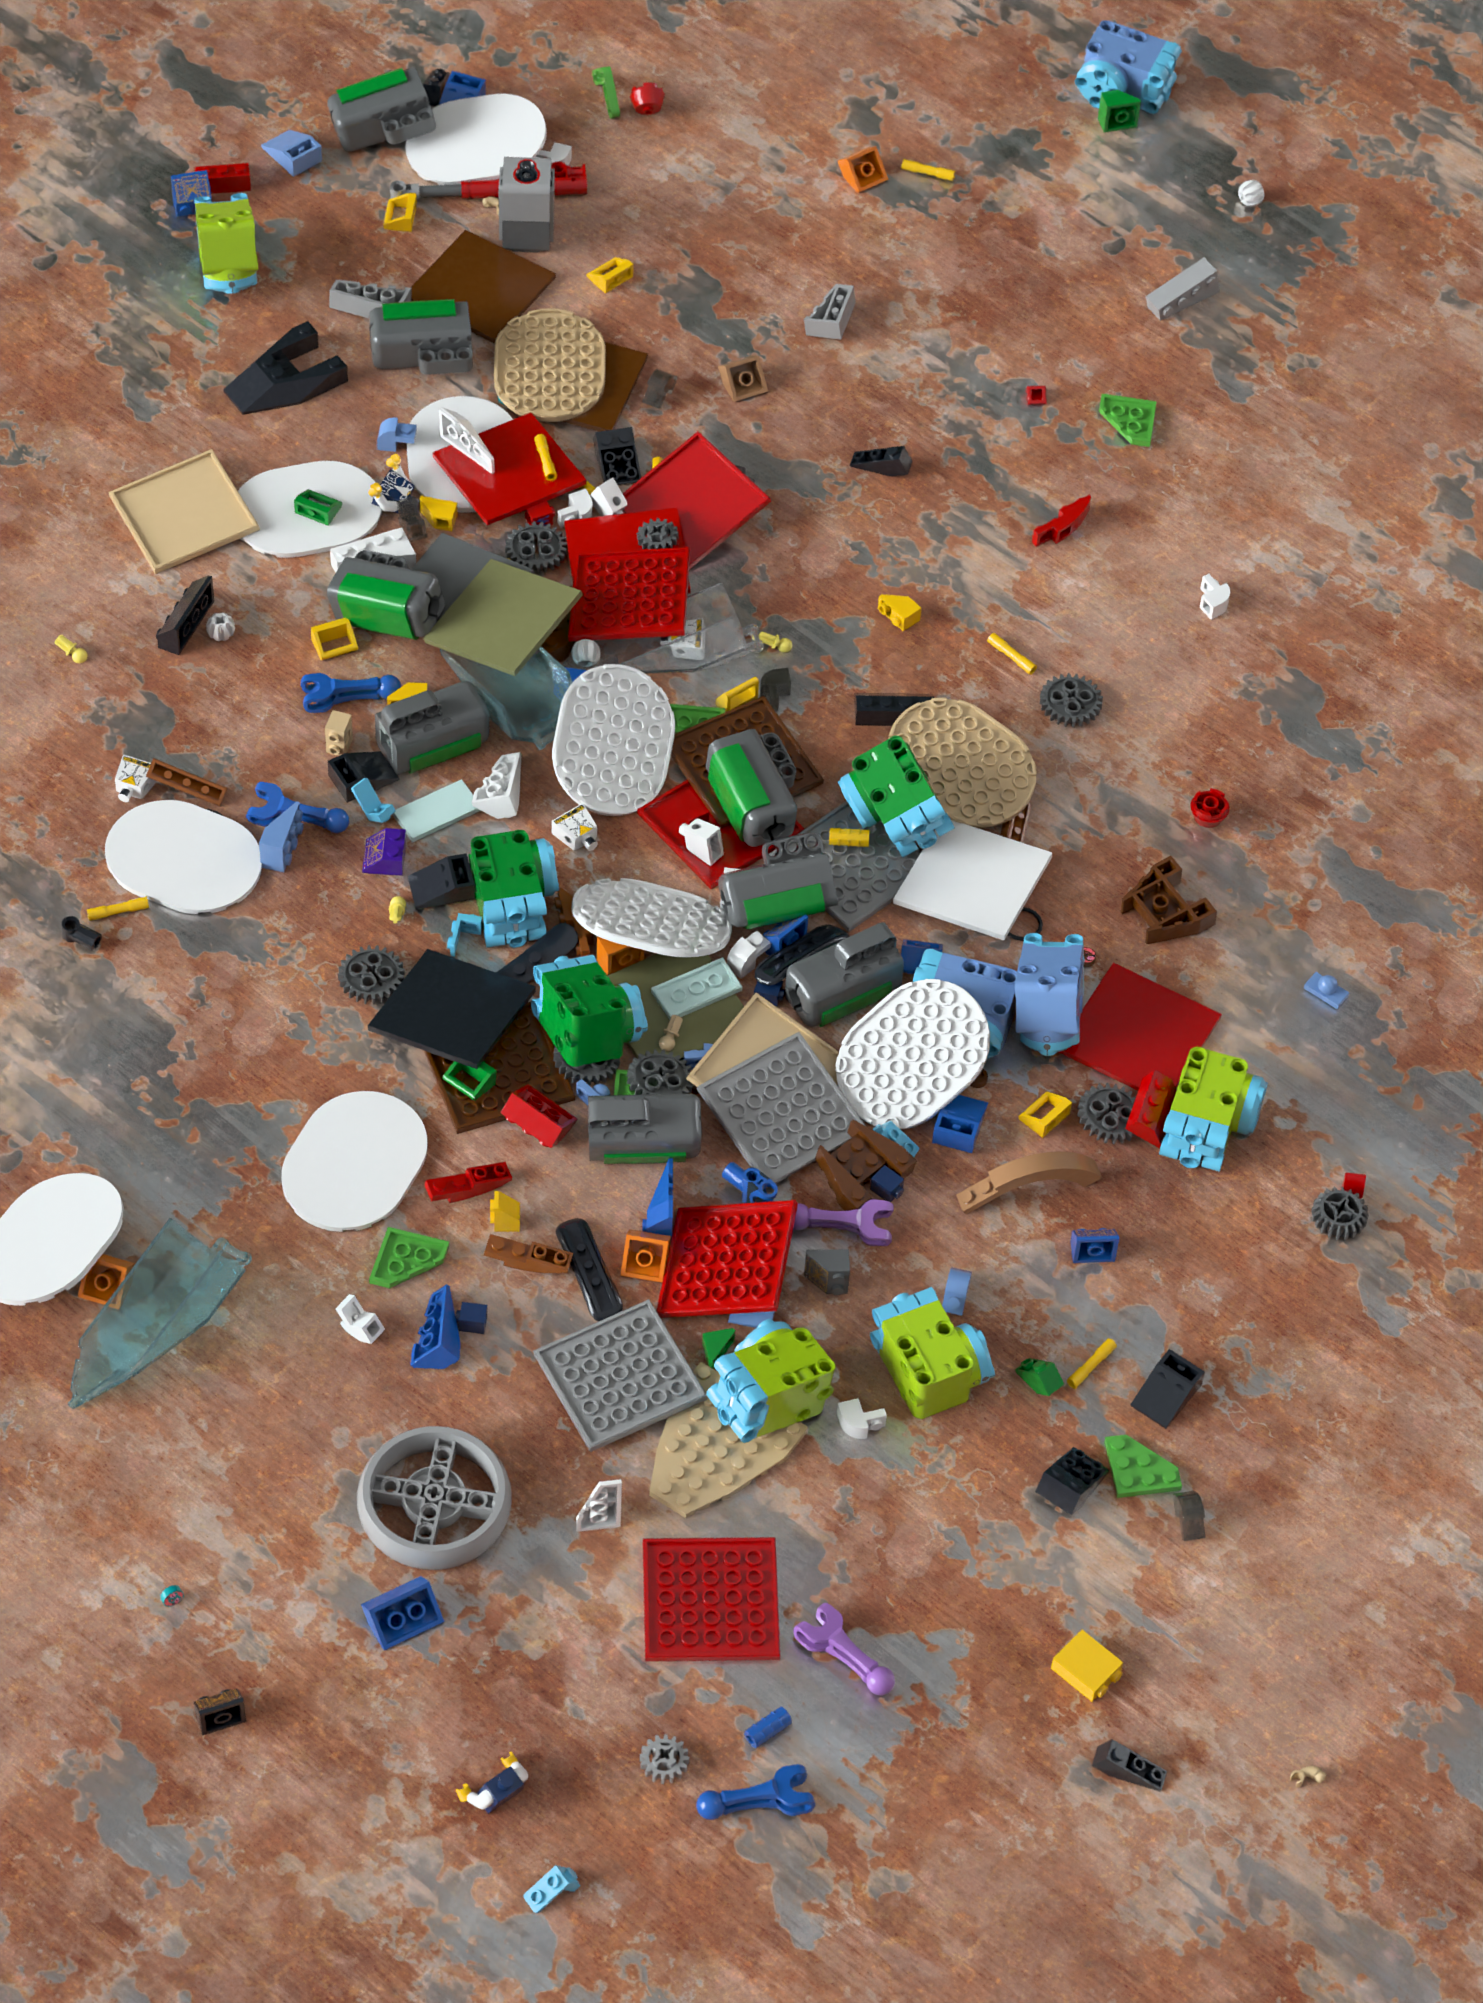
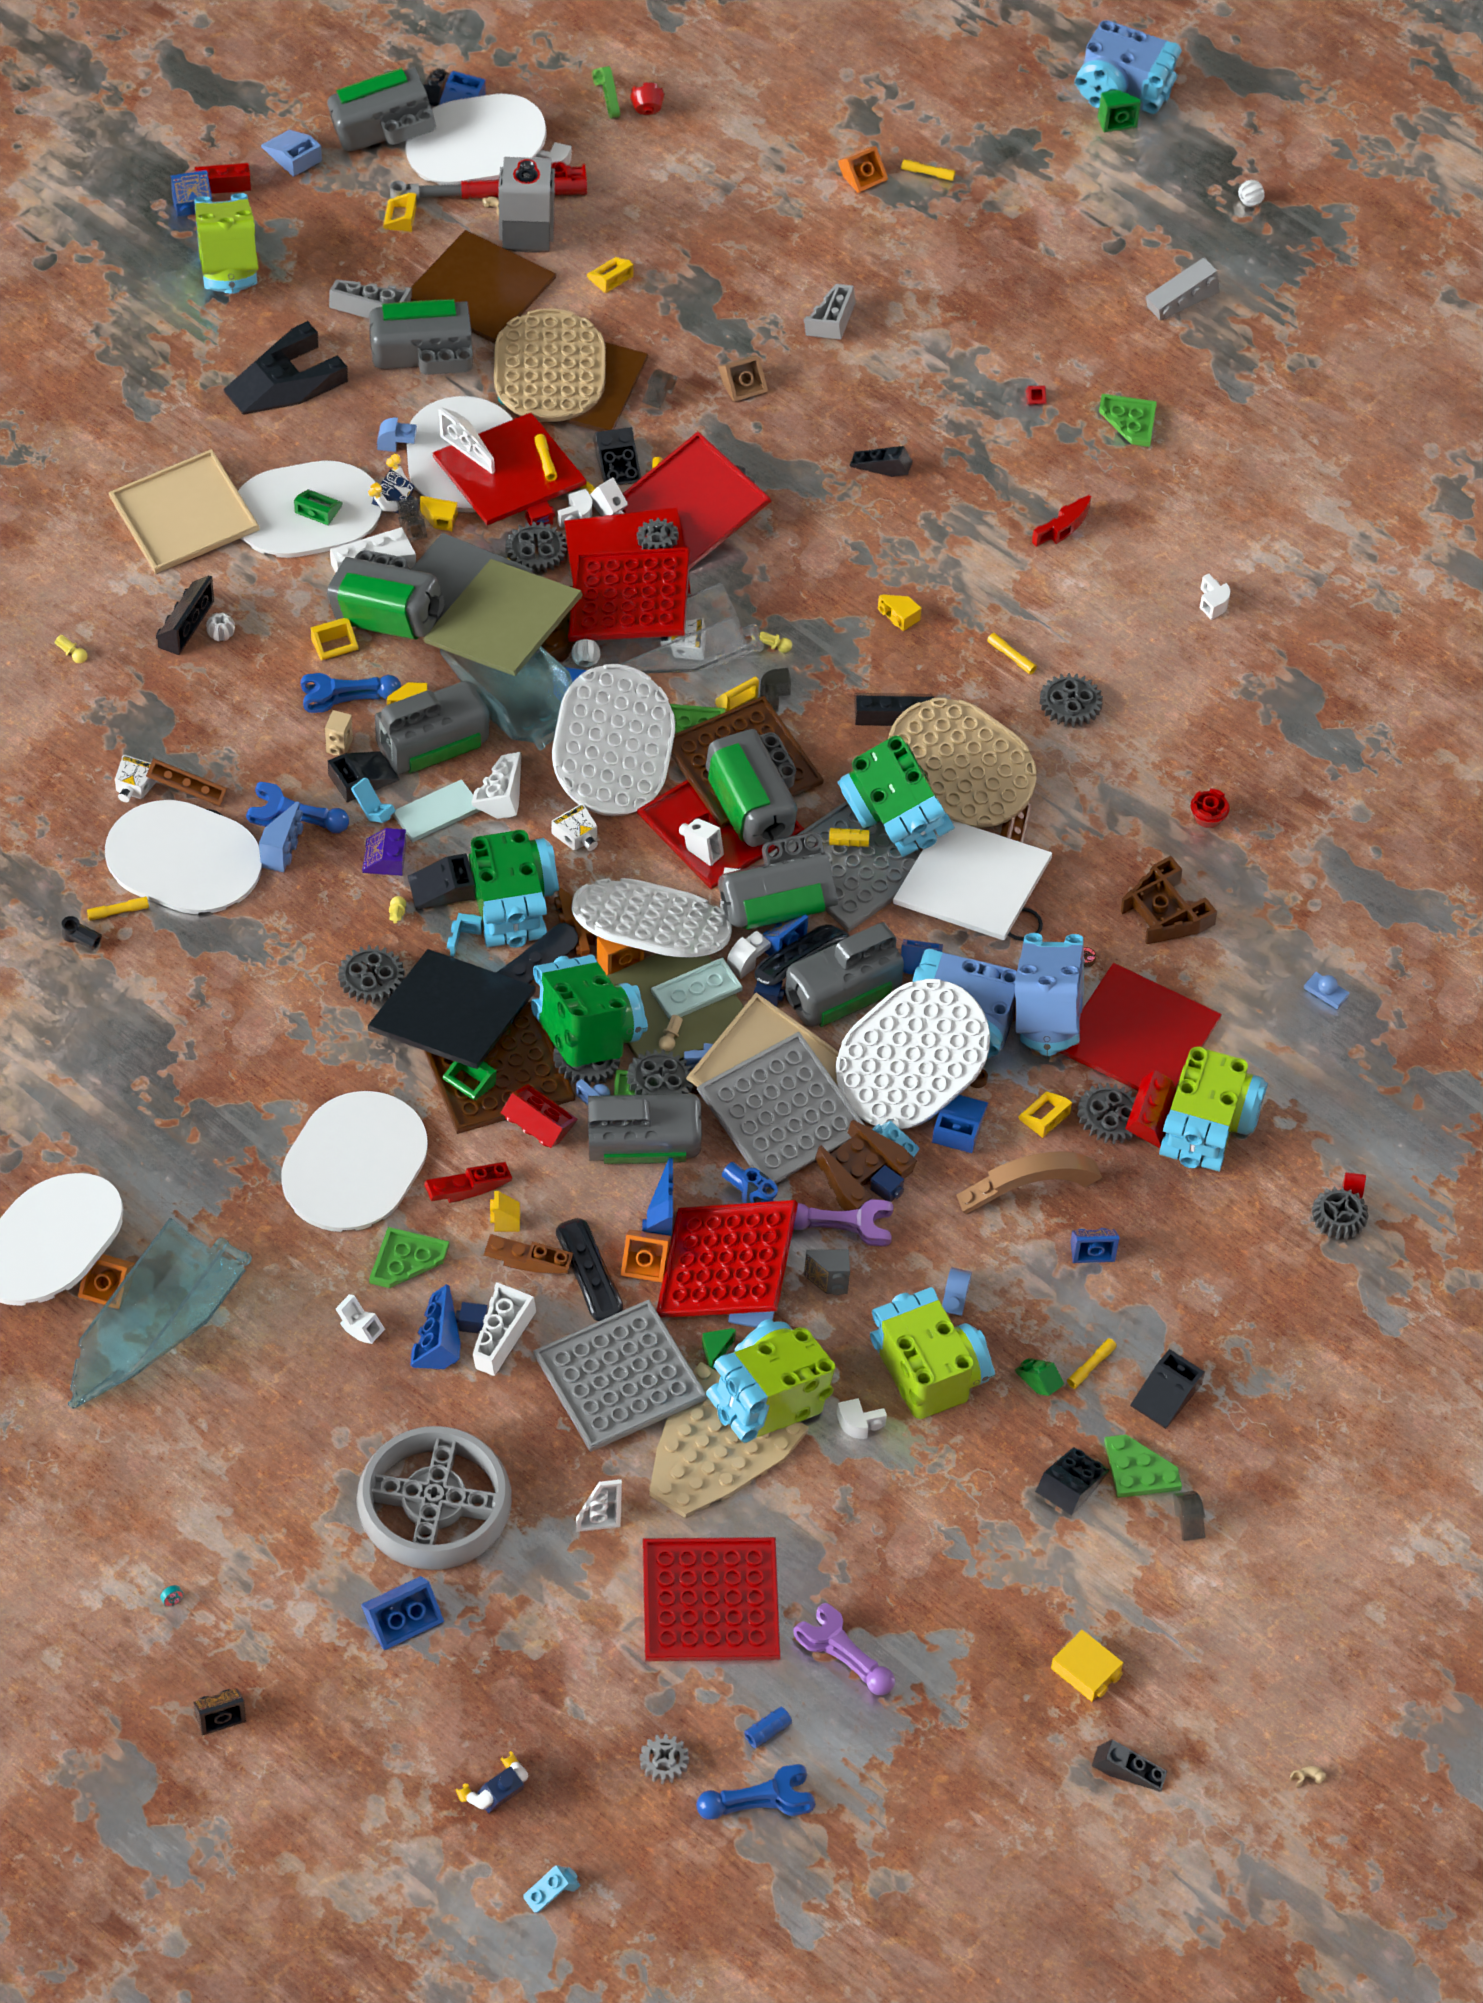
none -> white wedge [473,1282,536,1376]

